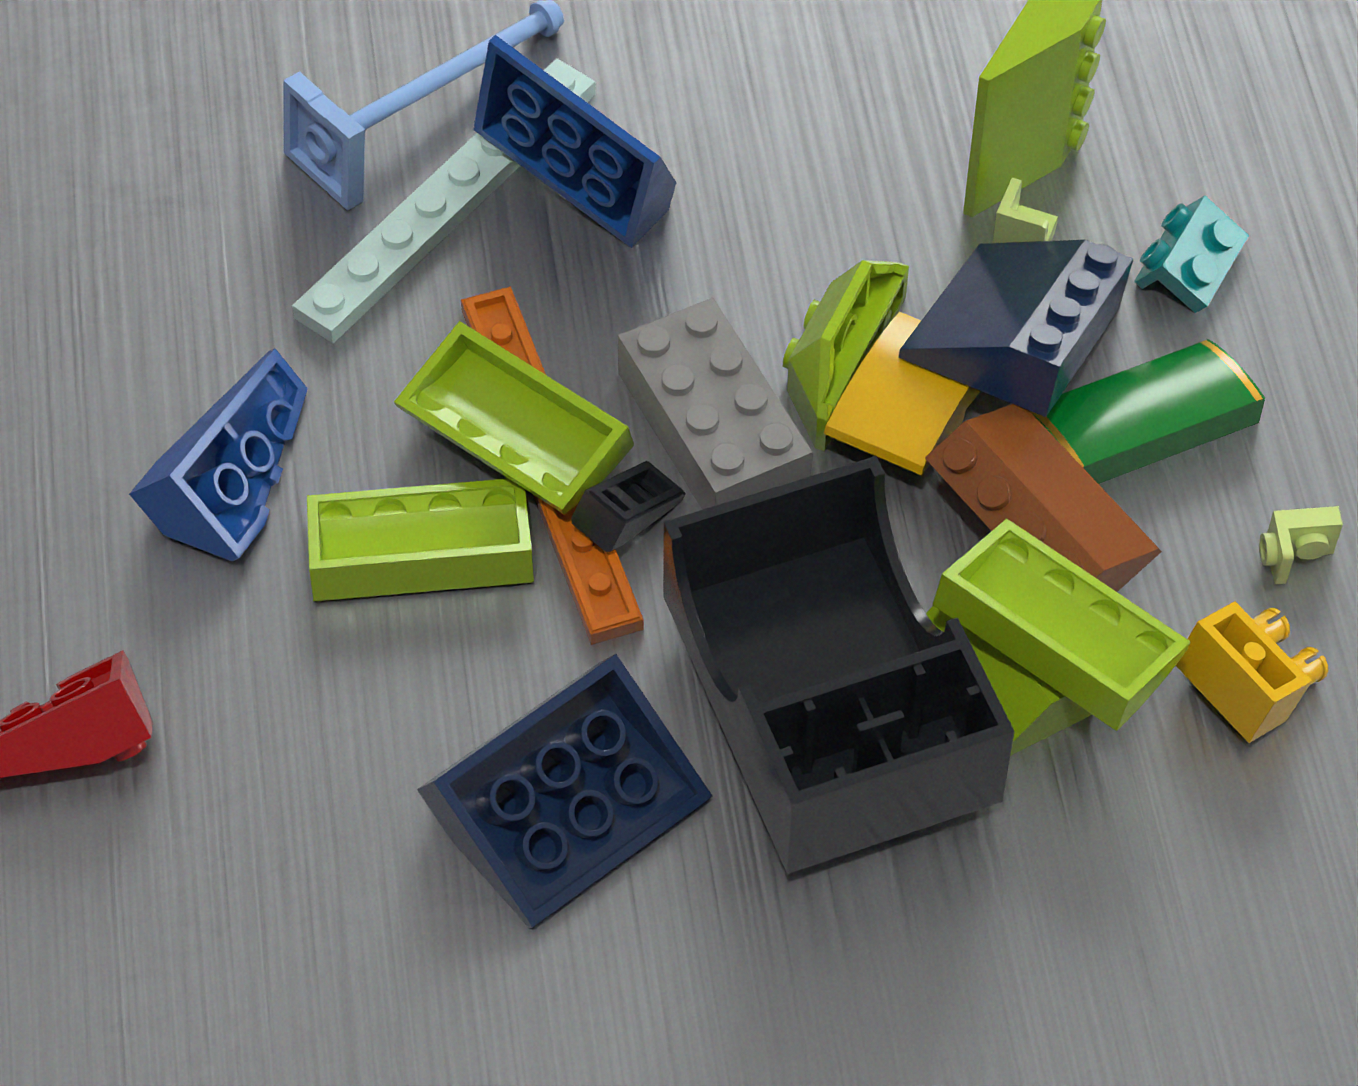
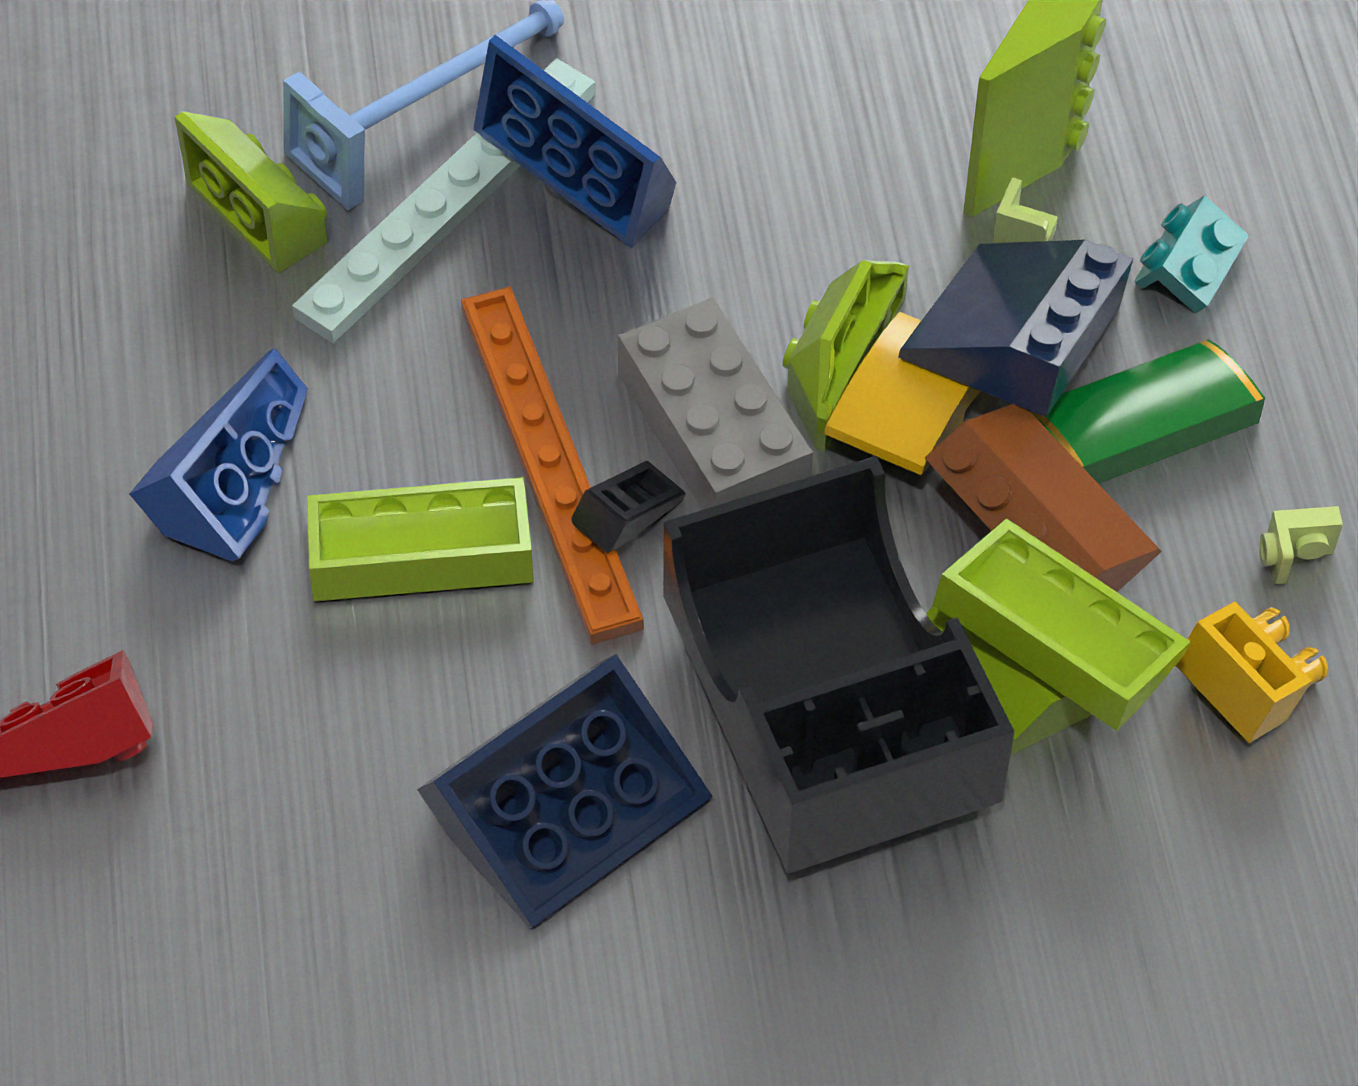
lime slope [394,321,634,514] -> none
none -> lime slope [174,111,328,274]

